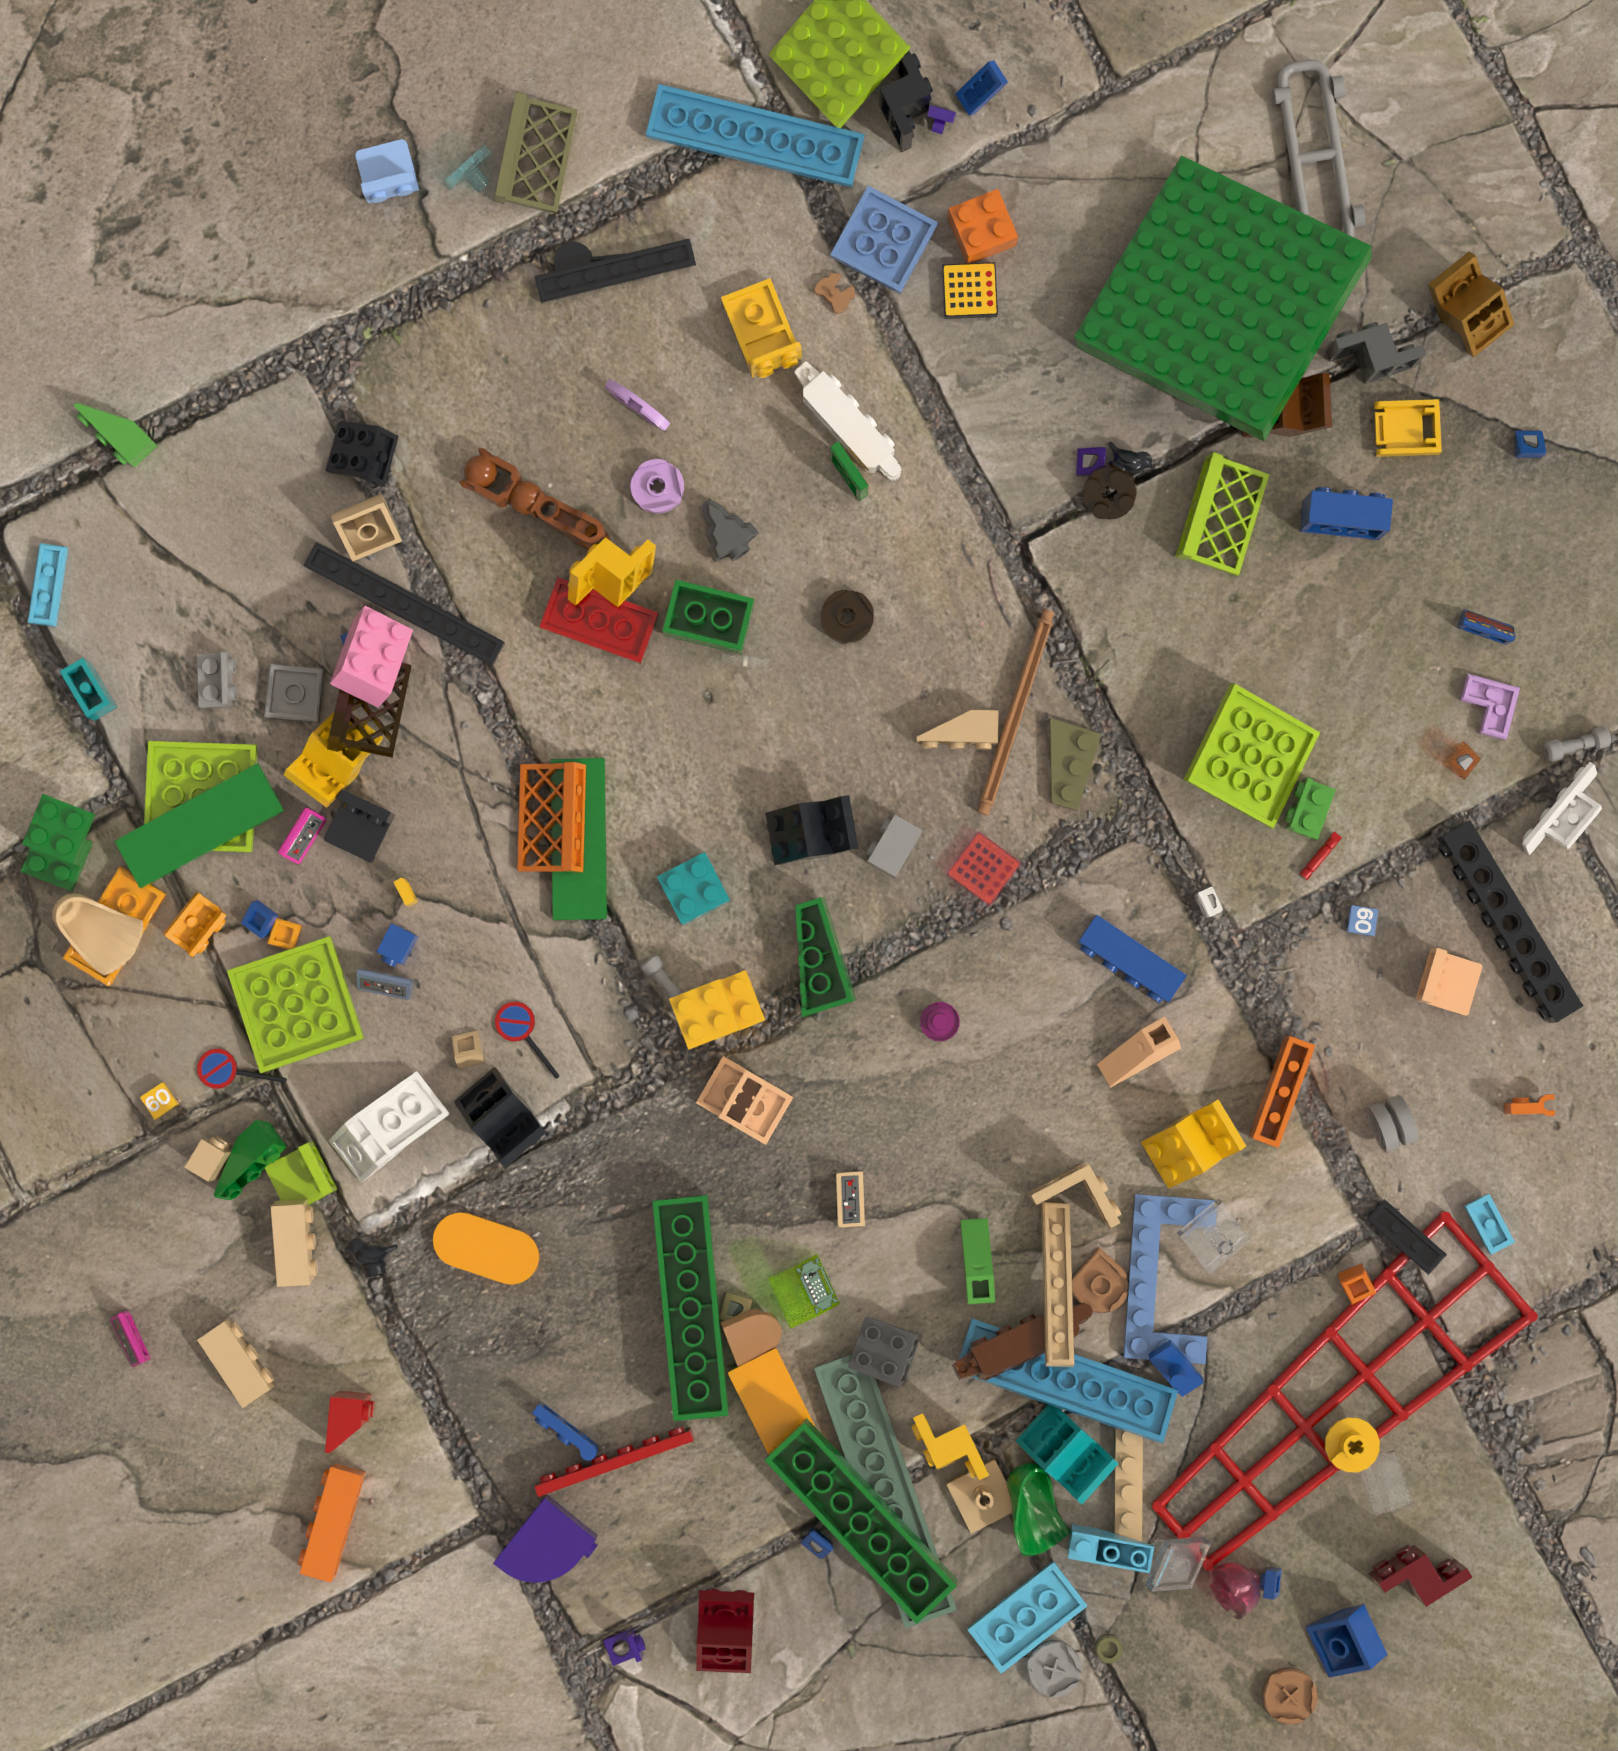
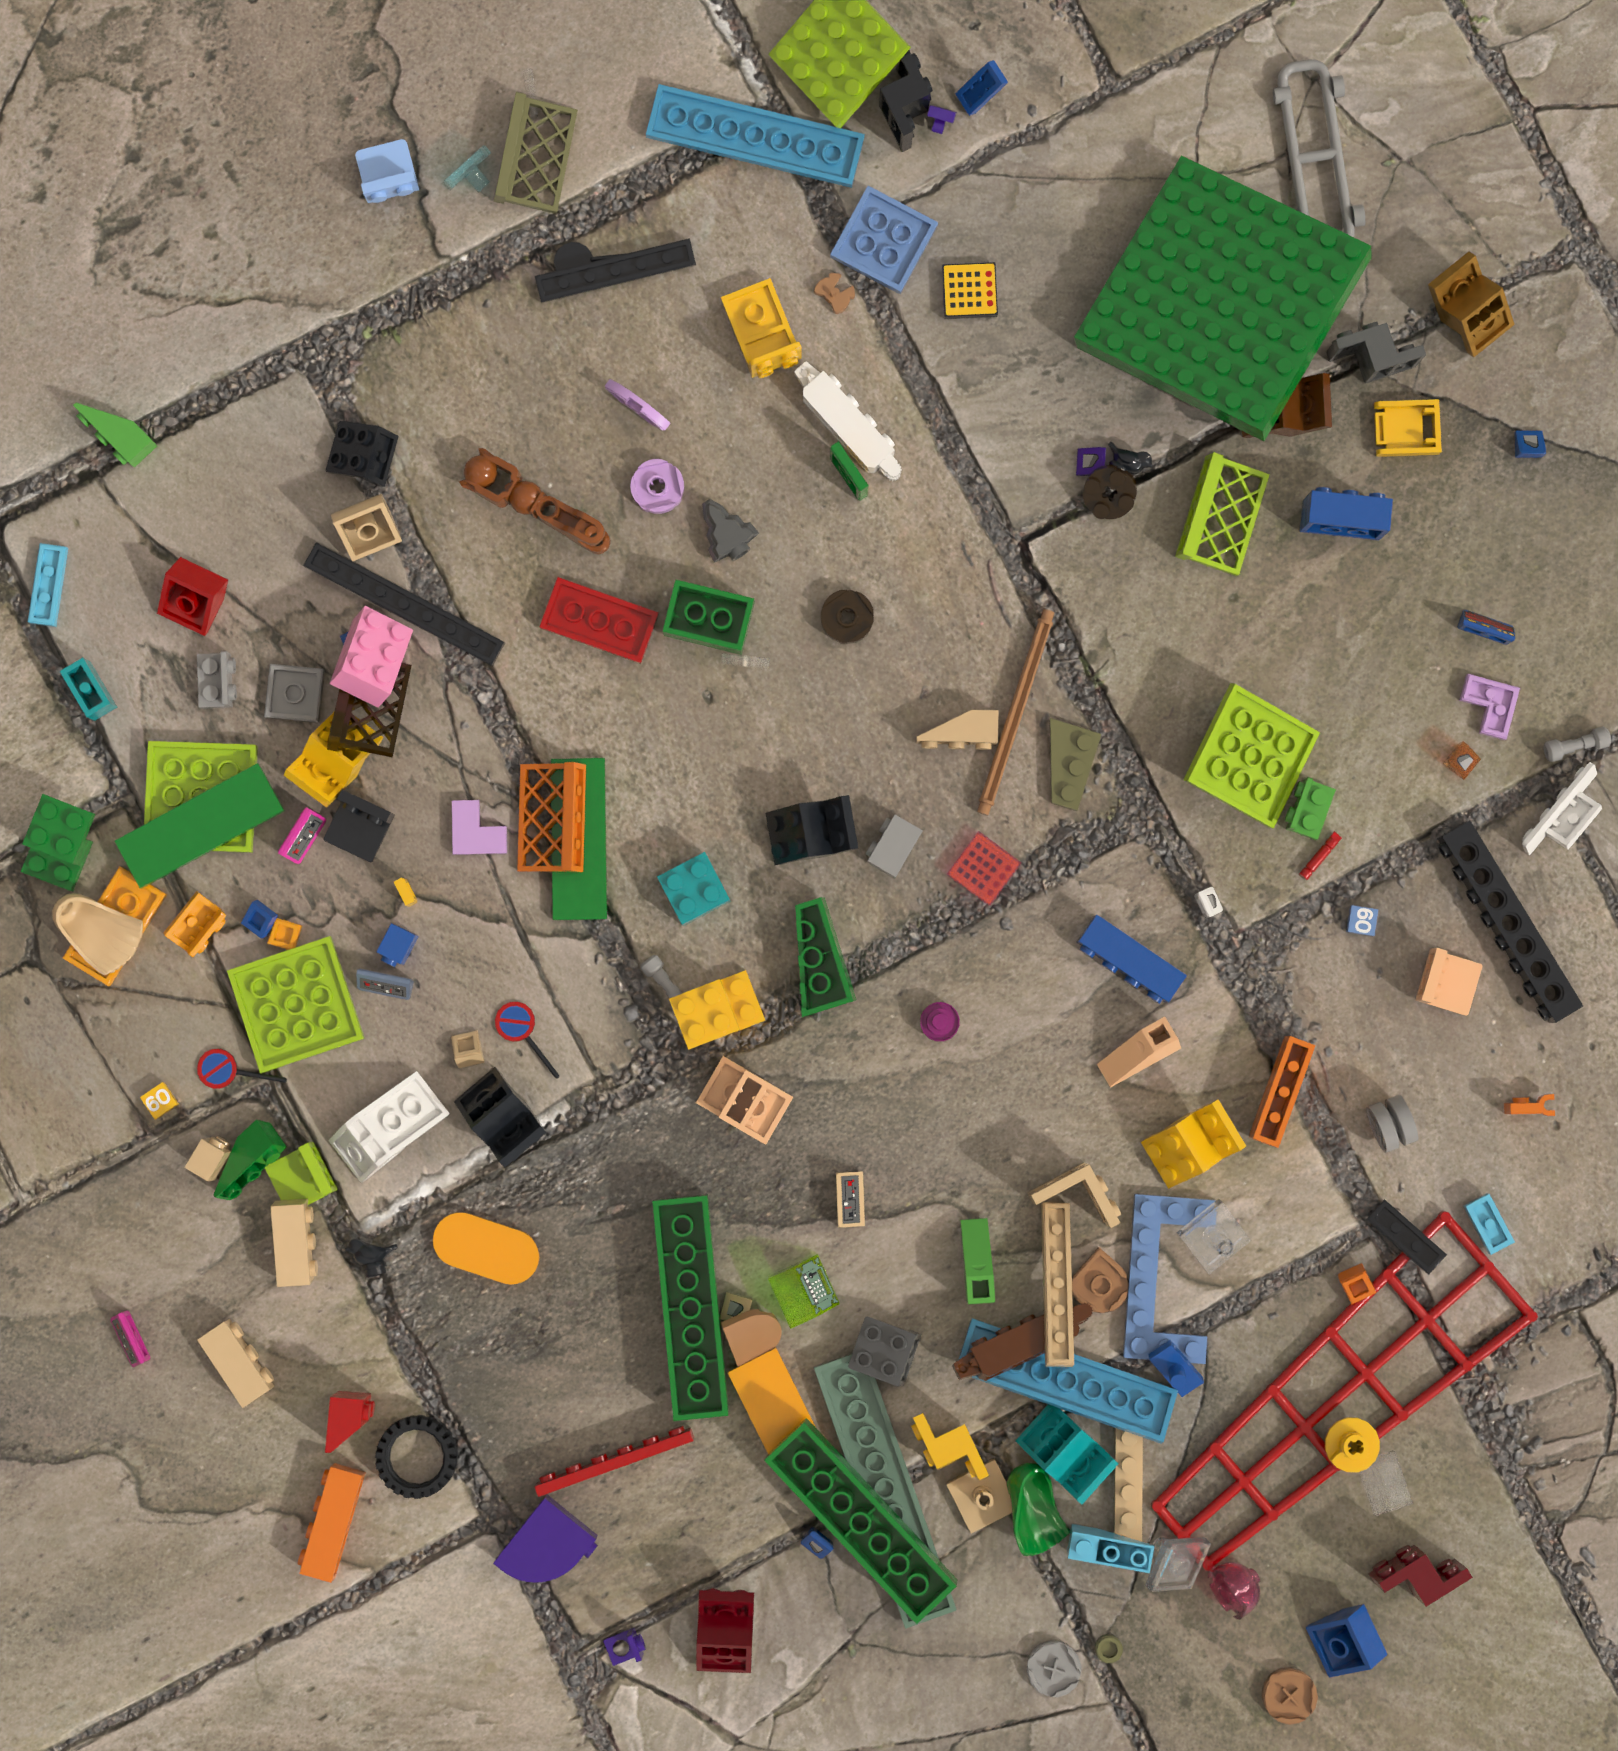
blue plate [532,1401,598,1460] -> none
yellow bracket [568,537,656,607] -> none
orange brick [947,189,1018,263] -> none
medium azure plate [967,1561,1087,1674] -> none
blue plate [1260,1567,1282,1600] -> none
none -> red slope [157,557,228,636]
none -> black tyre [375,1415,458,1499]
none -> lavender tile [452,800,507,855]

